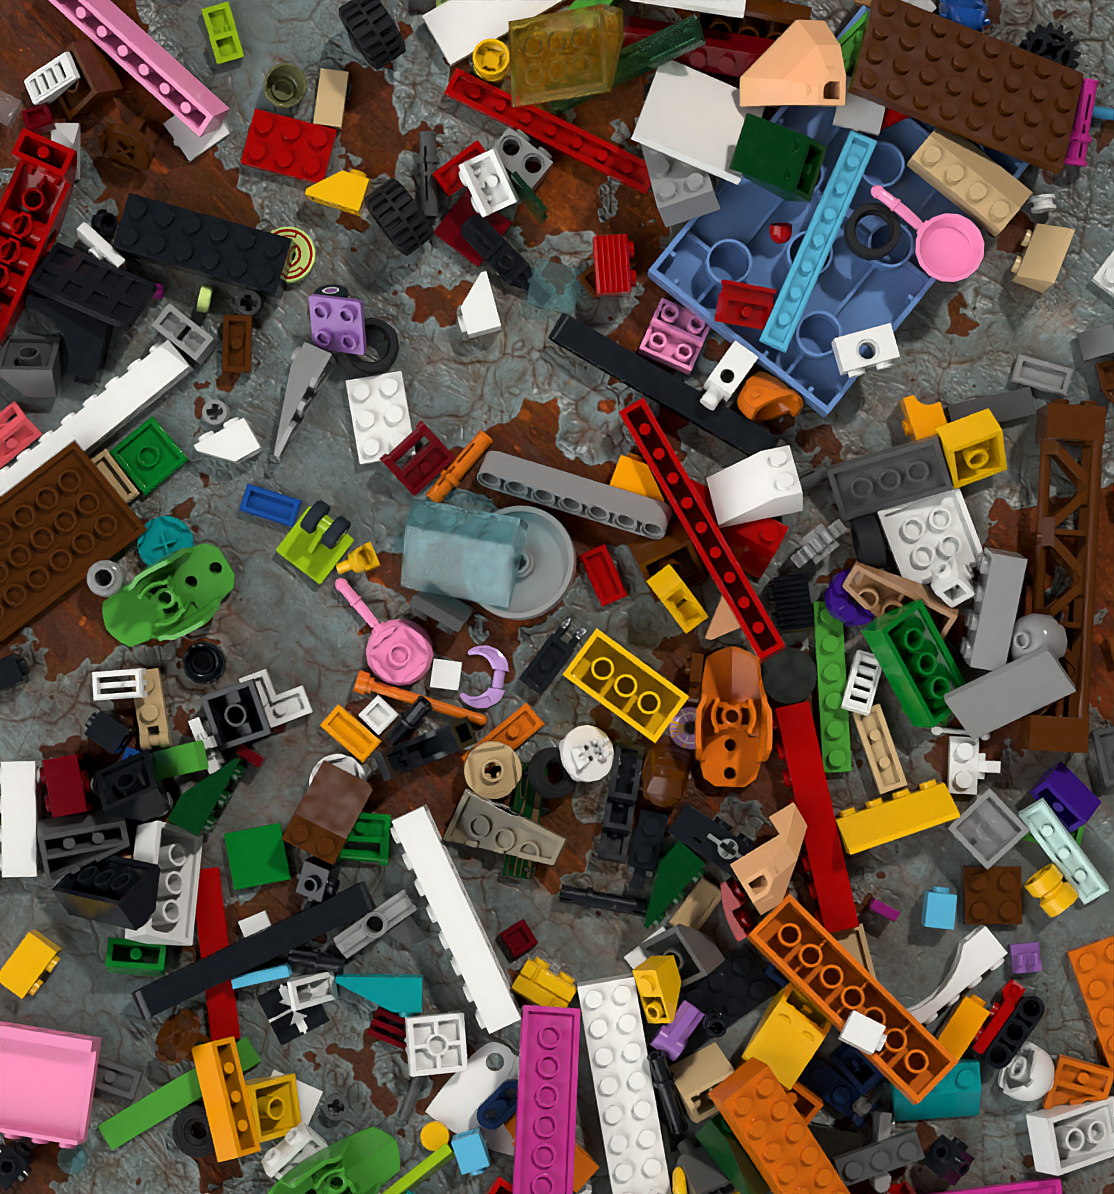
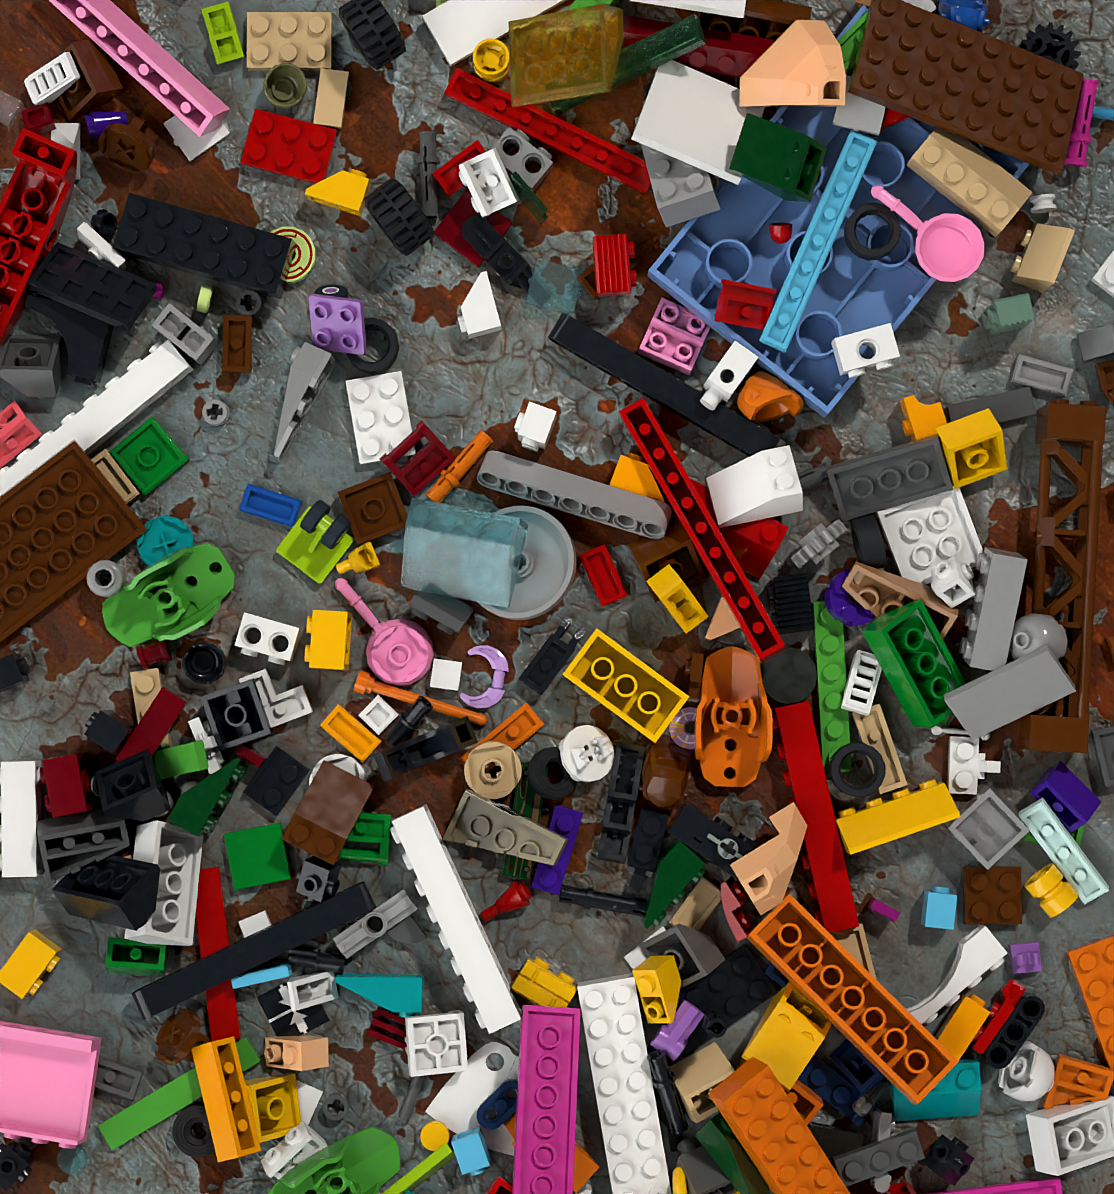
white tile [92,668,148,701] -> none
white slope [194,417,264,464] -> none
dark red tile [499,918,539,958] -> none
white brick [838,1010,887,1055] -> none
none -> dark purple cone [85,111,128,140]
none -> dark red tile [115,687,188,762]
none -> dark red bush [136,640,172,670]
none -> white brick [235,612,302,665]
none -> black plate [243,746,311,816]
none -> tan plate [247,12,333,71]
none -> light nougat slope [264,1035,329,1071]
none -> yellow brick [305,610,352,670]
none -> reddish brown plate [337,472,411,546]
none -> red cone [480,881,532,922]
none -> white brick [514,402,556,452]
none -> dark purple plate [531,804,583,895]
none -> black tyre [829,743,885,797]
none -> sand green brick [983,293,1034,336]

